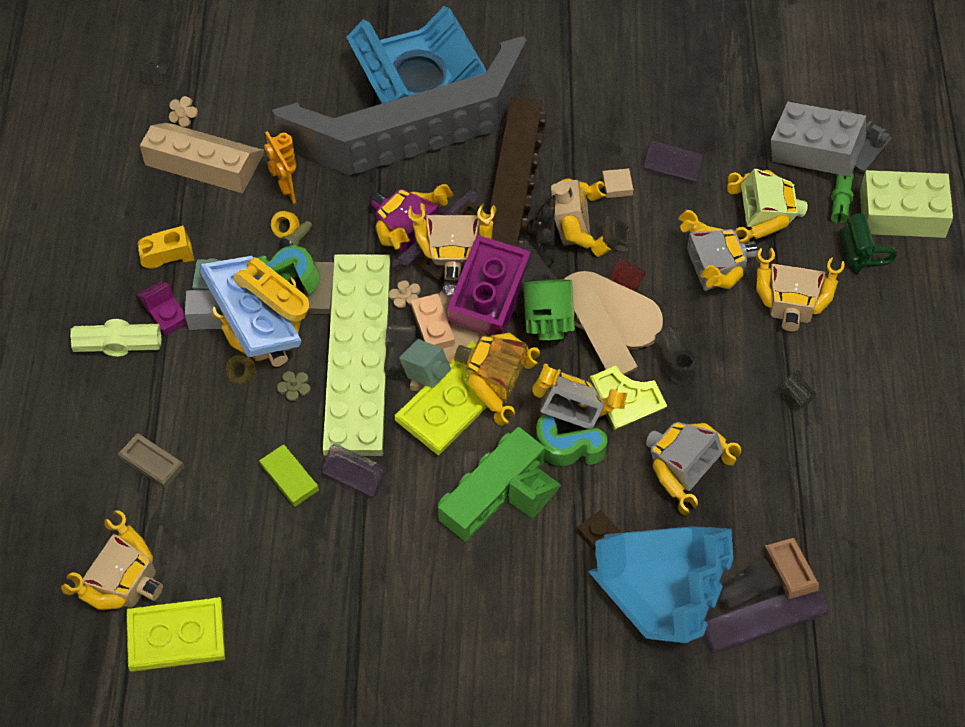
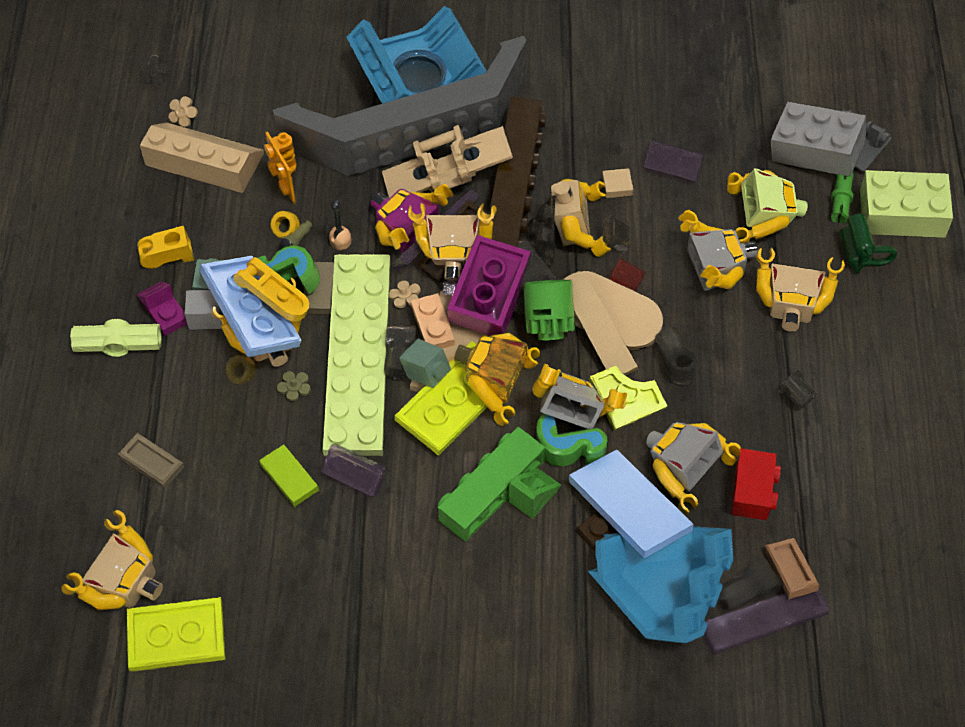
none -> light nougat hinge [329,200,352,250]
none -> tan piece [382,125,513,198]
none -> light blue tile [569,450,693,558]
none -> red brick [731,448,781,521]

